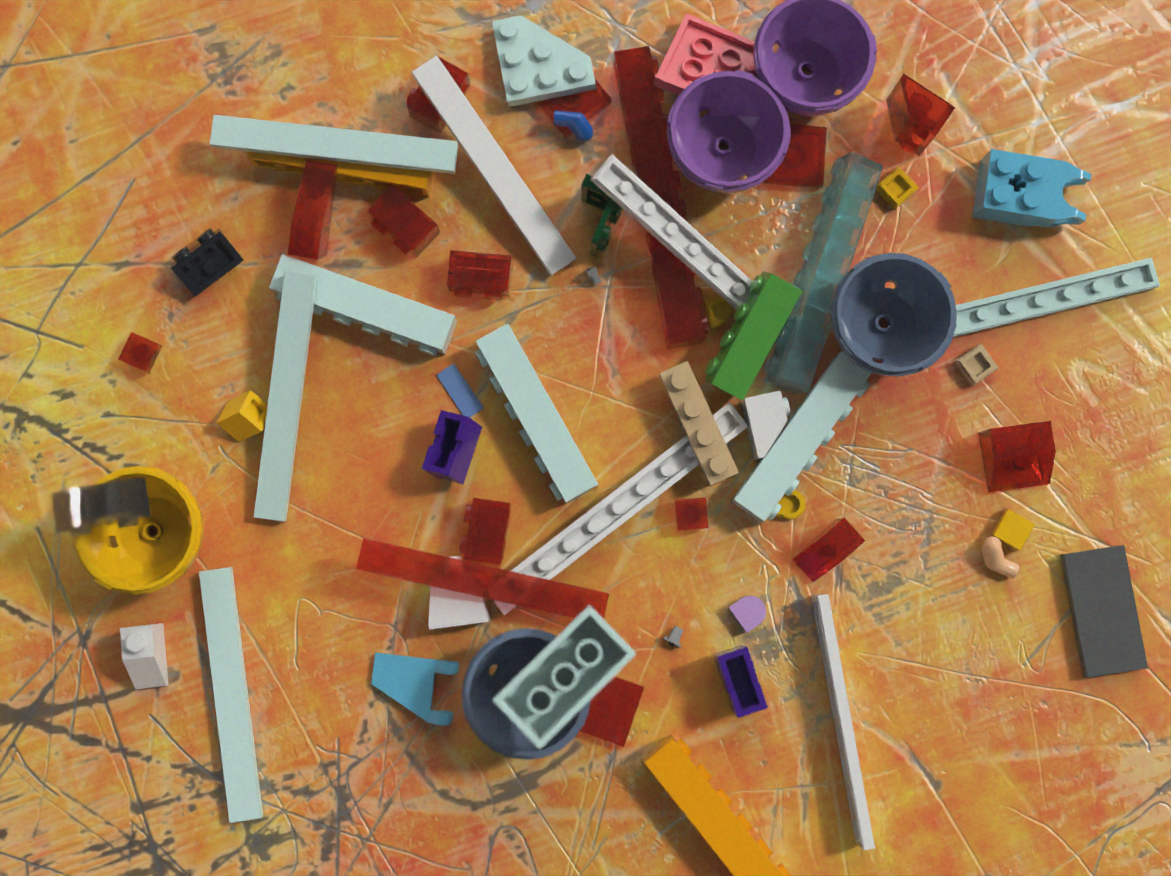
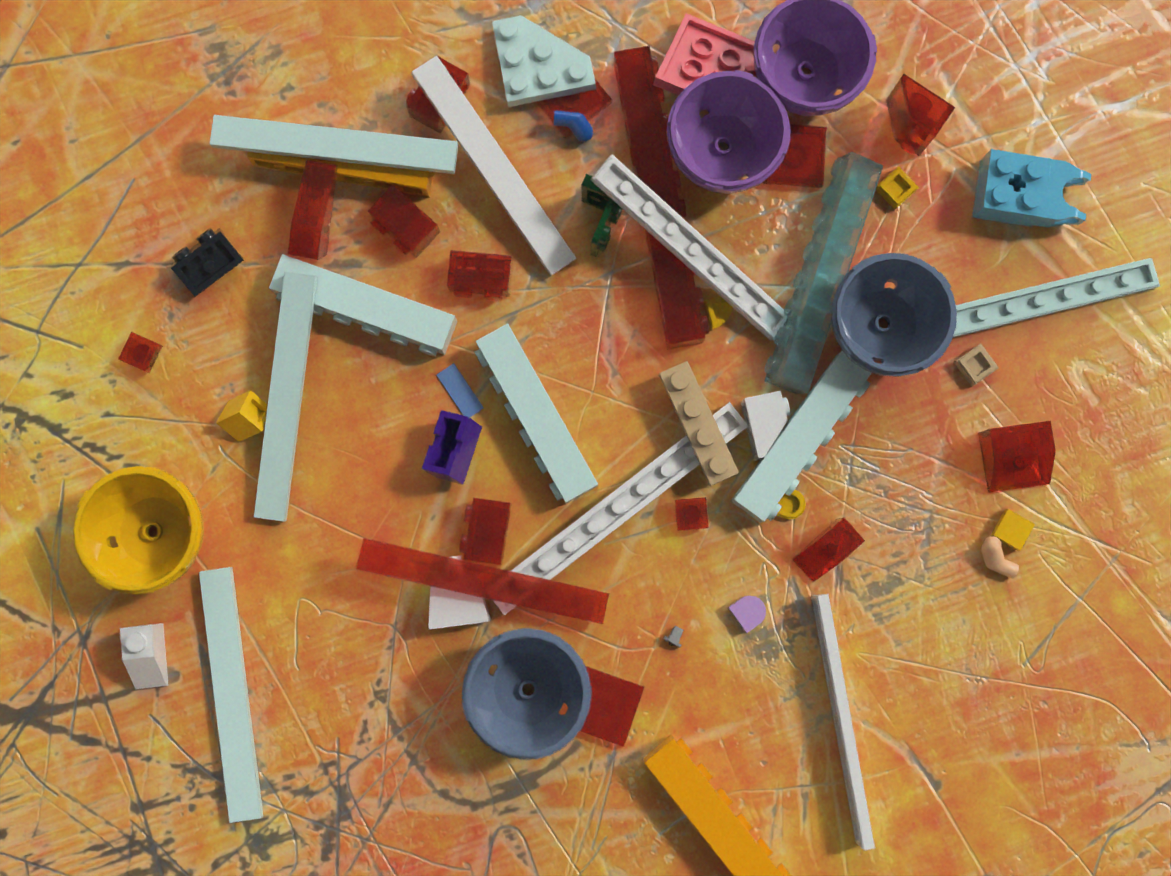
clear smoke brick [51,477,151,537] -> none
medium azure flag [371,652,459,726] -> none
light aqua brick [493,605,636,749] -> none
light grey piece [584,266,602,285] -> none
bright green brick [704,271,803,400] -> none
dark purple brick [713,645,768,718] -> none
dark grey tile [1060,545,1148,678] -> none

